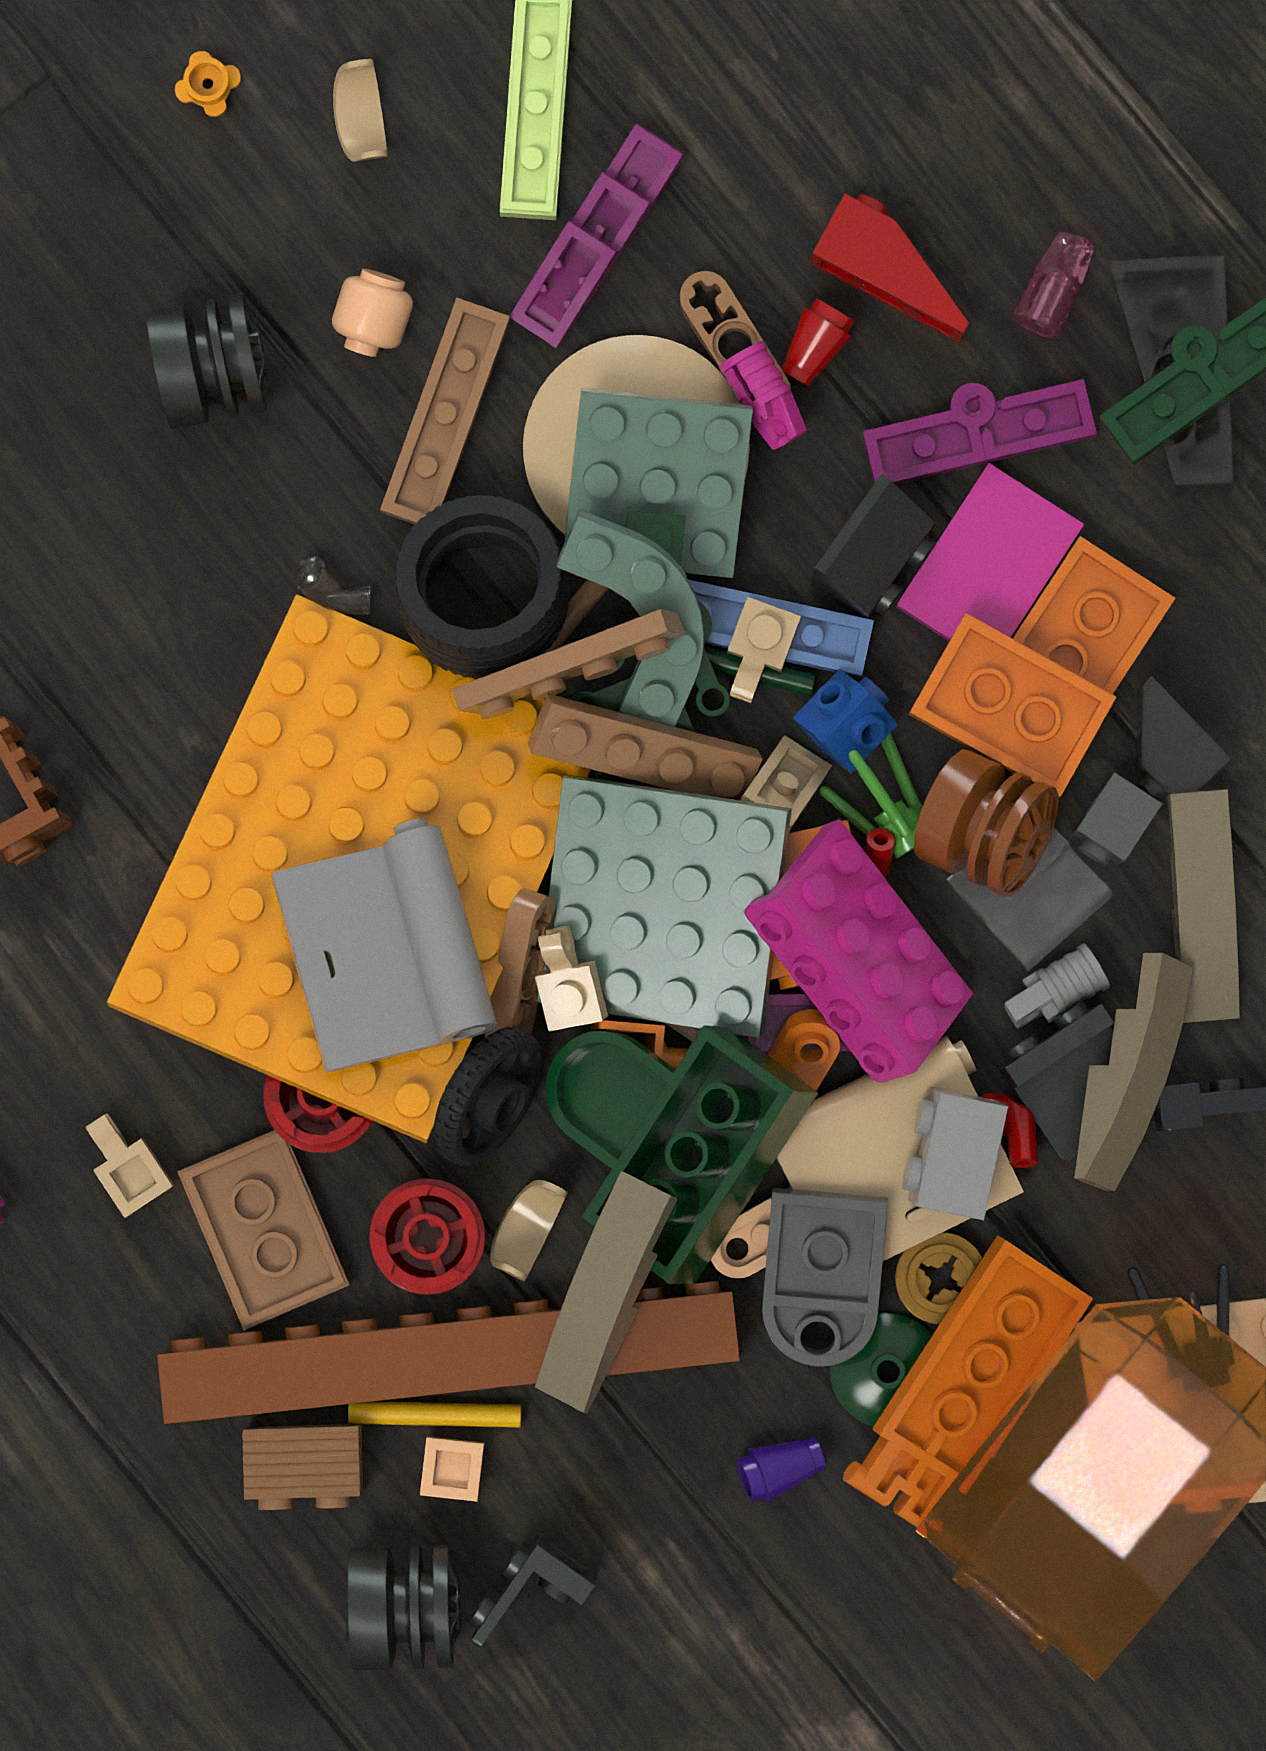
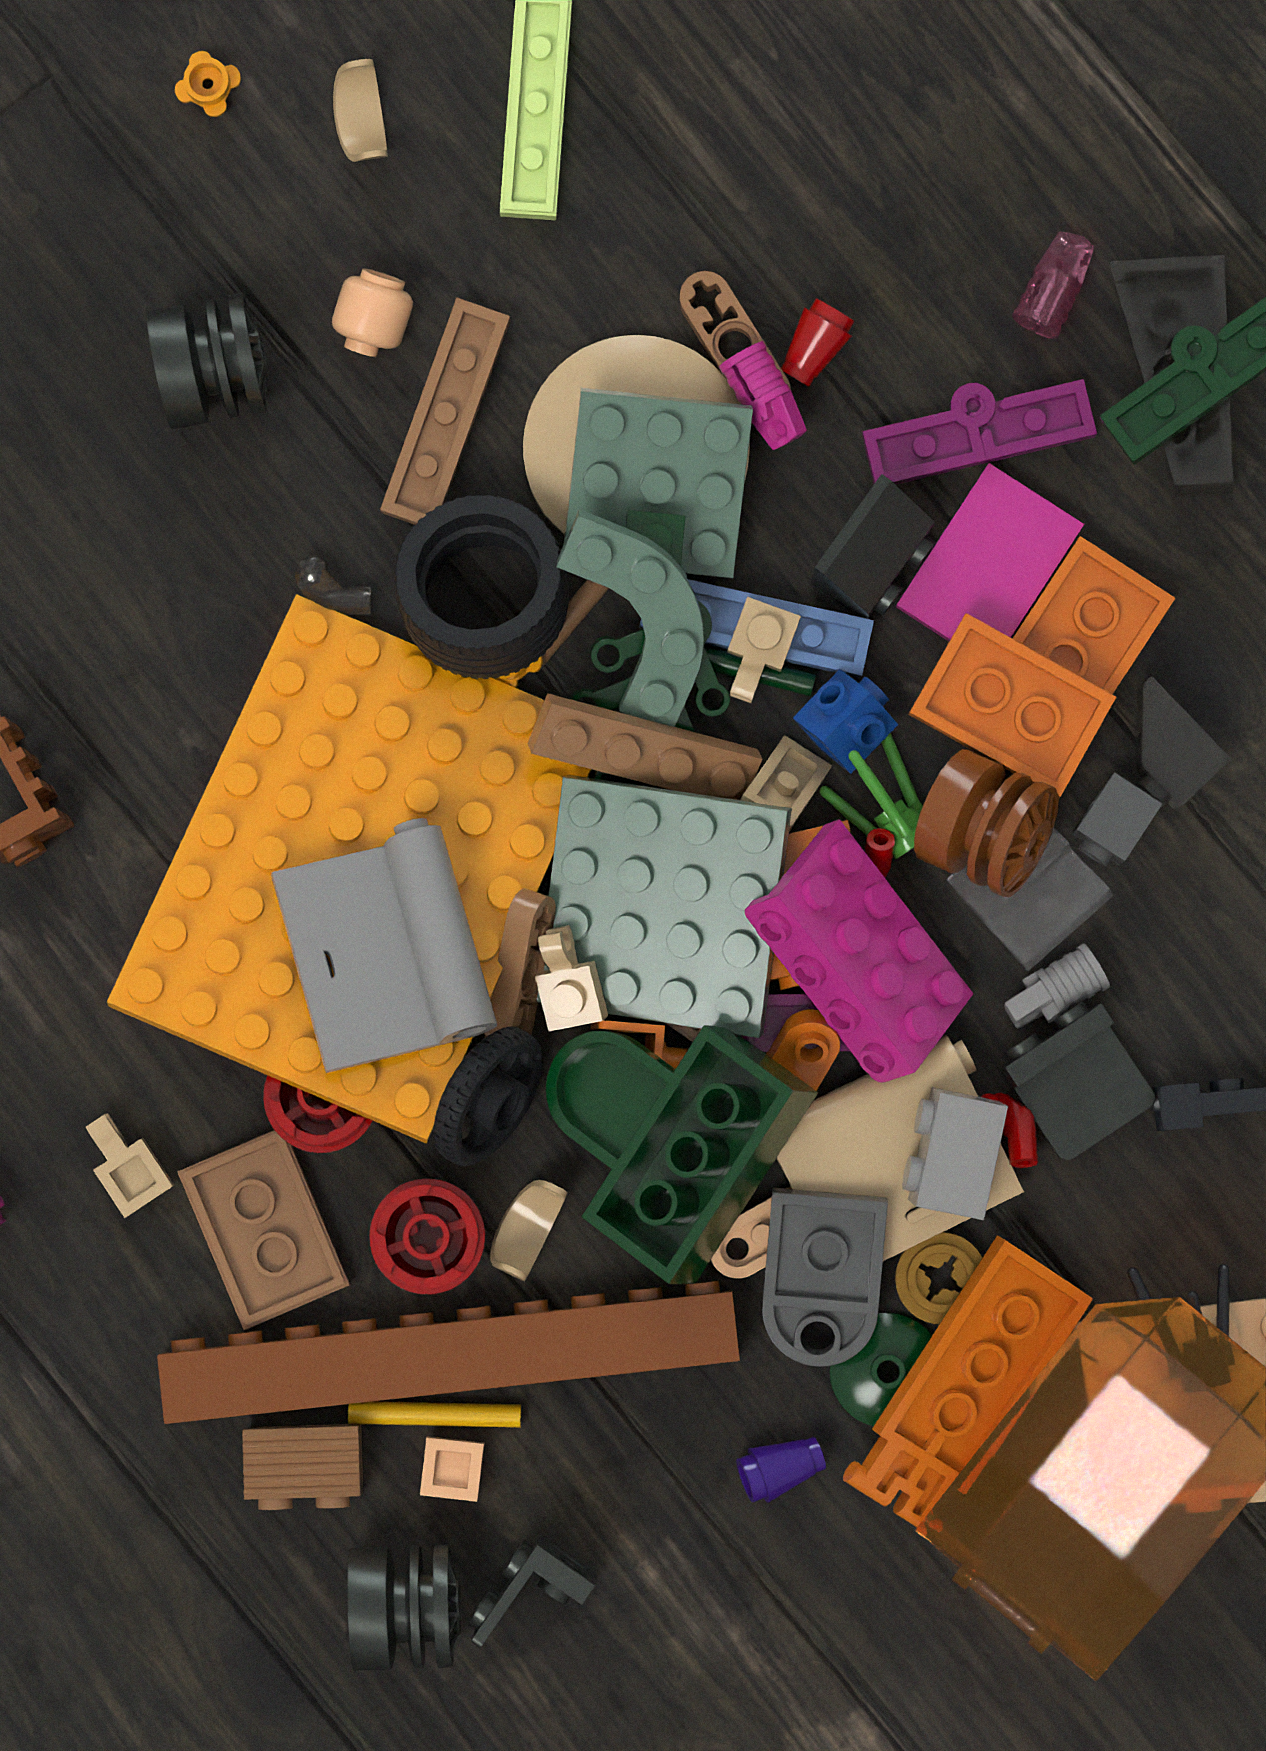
medium nougat plate [452,609,685,719] -> none
magenta slope [510,124,686,348] -> none
dark tan slope [535,1171,677,1414] -> none
red slope [811,194,969,343] -> none
dark tan slope [1074,953,1193,1191] -> none
dark tan slope [1167,789,1240,1023] -> none

